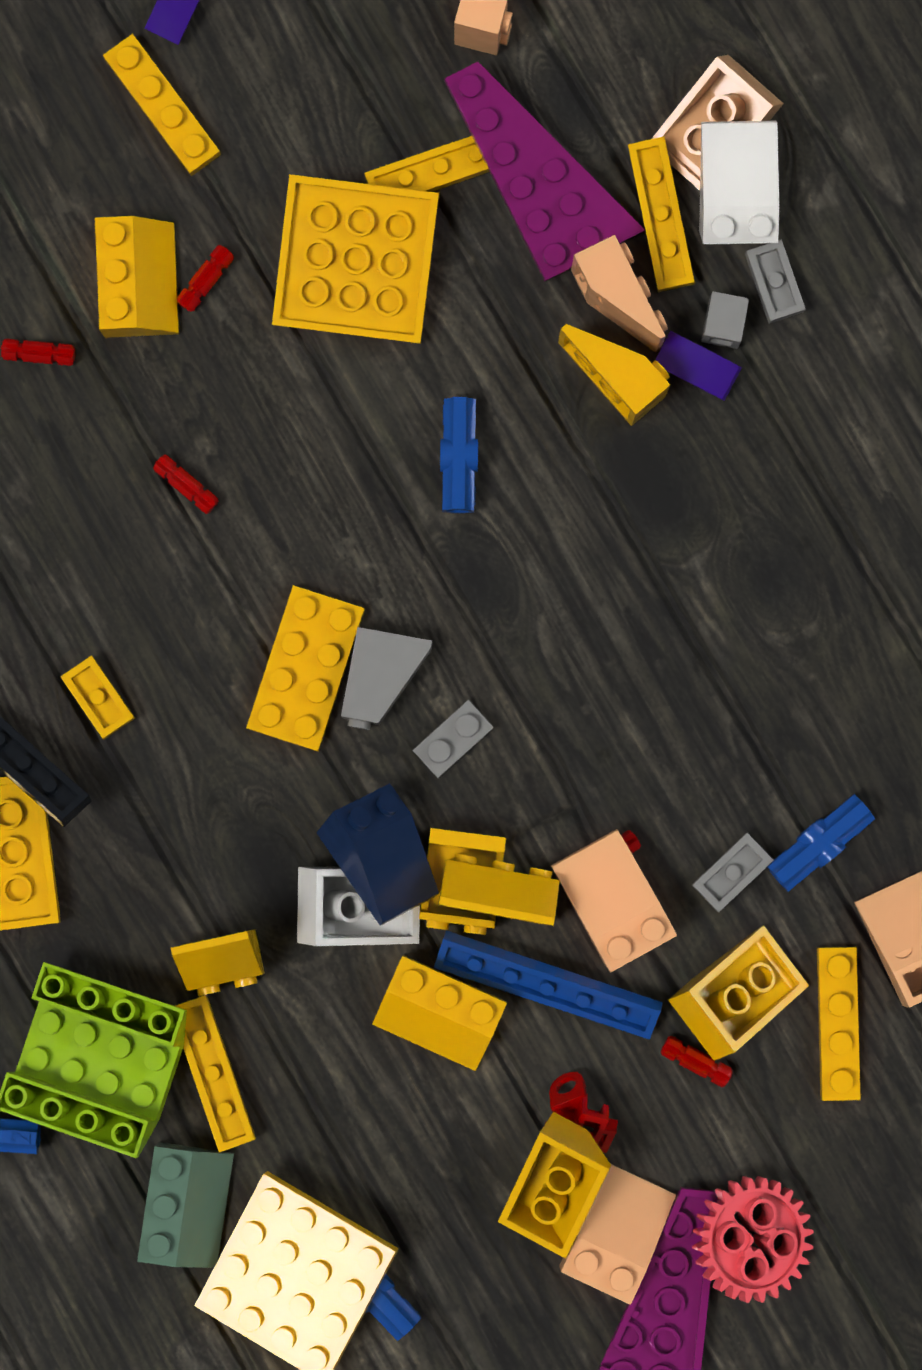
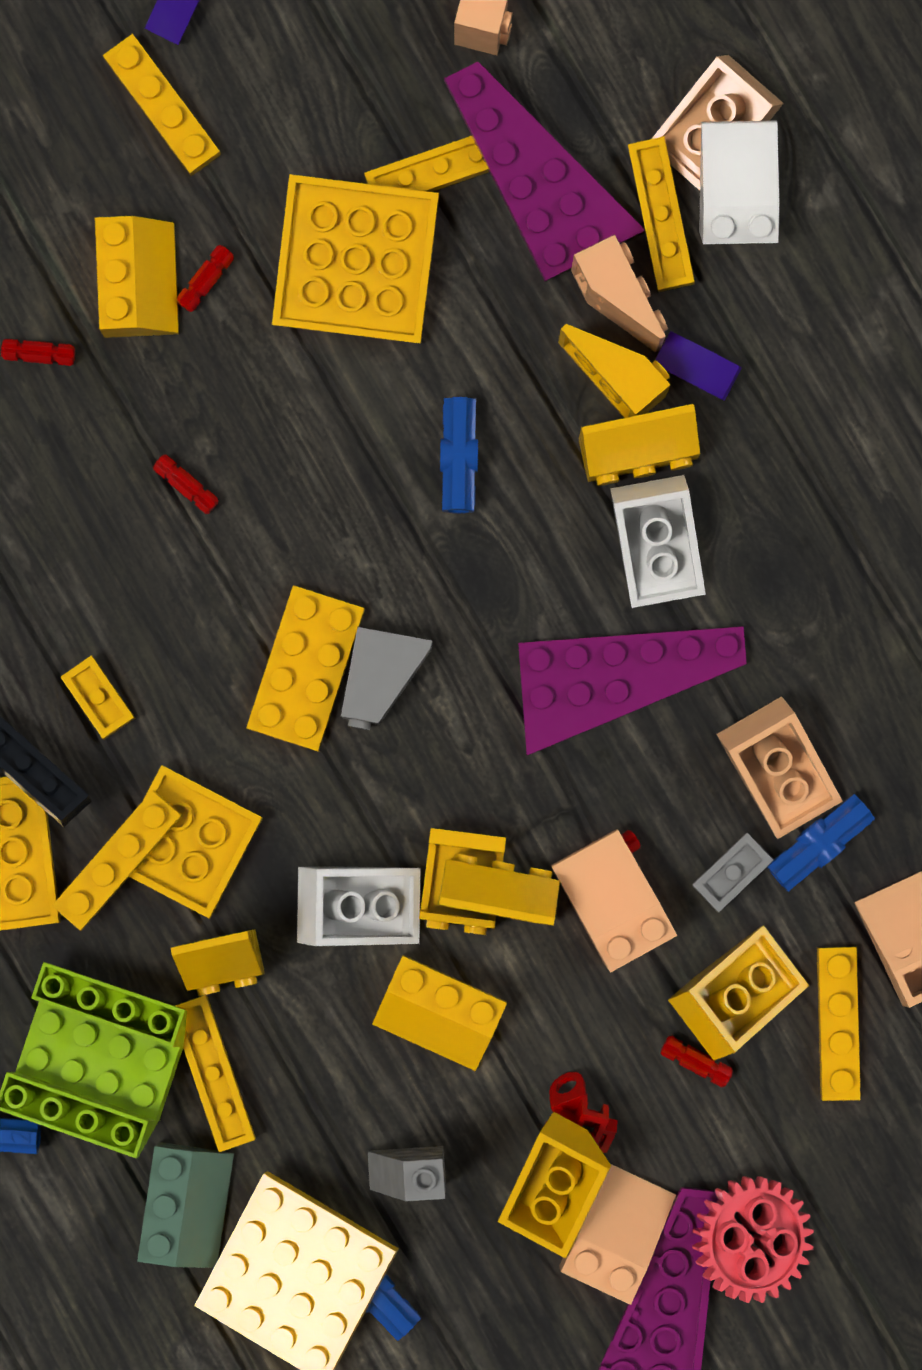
dark blue slope [316,784,439,926] -> none
light grey plate [413,700,494,778] -> none
blue plate [434,930,663,1040] -> none
light grey panel [701,291,749,349] -> none
light grey plate [745,239,806,324] -> none
none -> yellow plate [52,790,182,931]
none -> yellow plate [129,765,263,918]
none -> light grey slope [368,1146,446,1201]
none -> magenta wing [518,626,747,756]
none -> yellow slope [578,404,700,486]
none -> white slope [610,475,706,608]
none -> light nougat slope [716,696,843,839]

